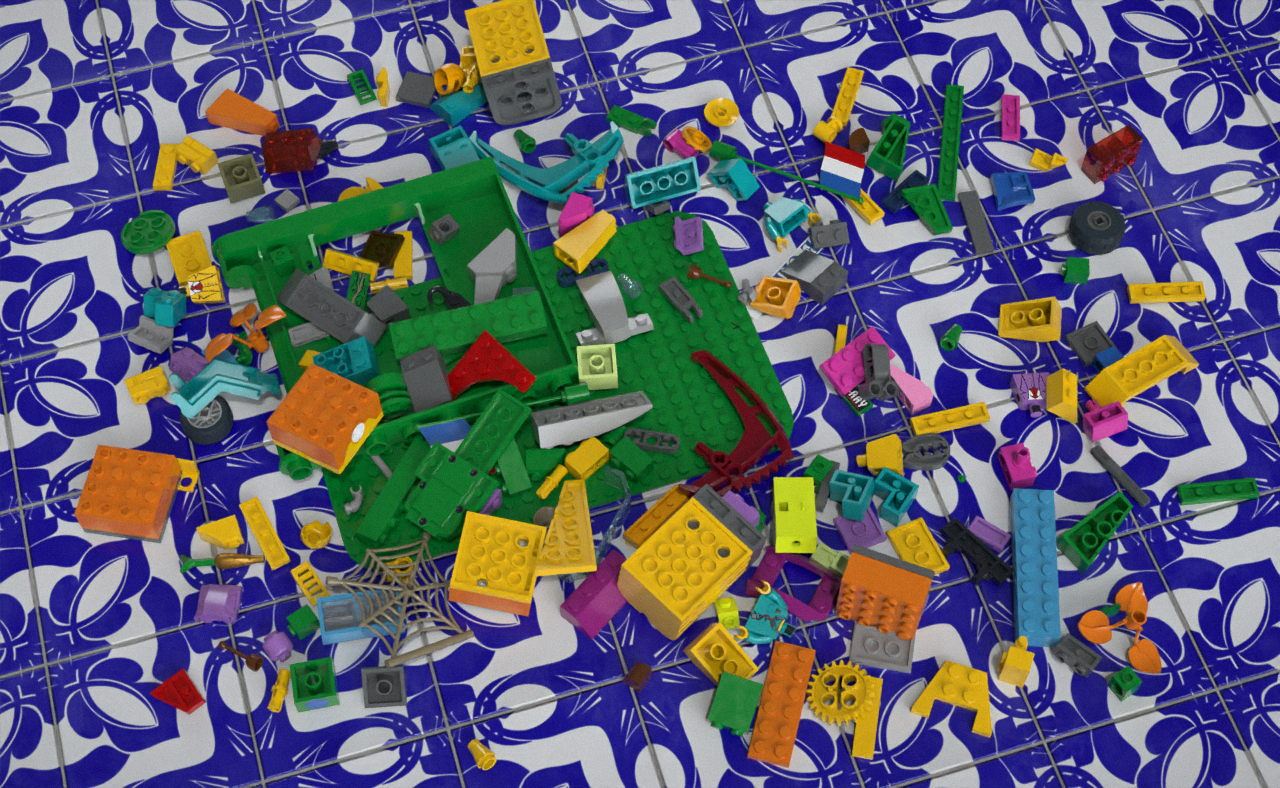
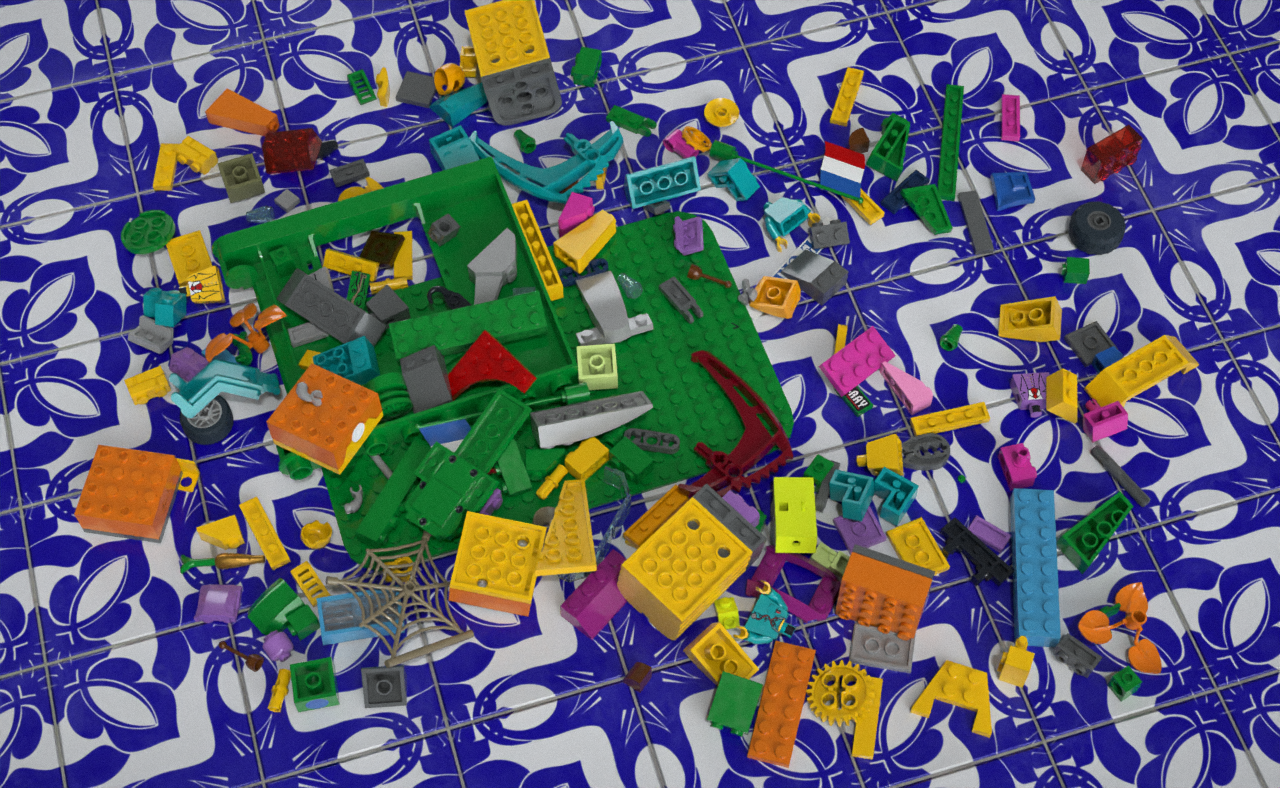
red wing [150,668,206,715] -> none
yellow pin [462,62,480,93] -> none
yellow cone [468,739,496,770] -> none
yellow piece [813,116,843,143] -> none
dark grey piece [858,344,899,401] -> none
yellow slope [1028,148,1068,172] -> none
yellow plate [1127,281,1206,304] -> none
green tile [1176,478,1260,506] -> none
none -> green slope [247,578,305,635]
none -> light grey arm [296,382,323,406]
none -> dark grey plate [329,159,370,187]
none -> yellow brick [512,200,564,301]
none -> green brick [571,47,602,87]

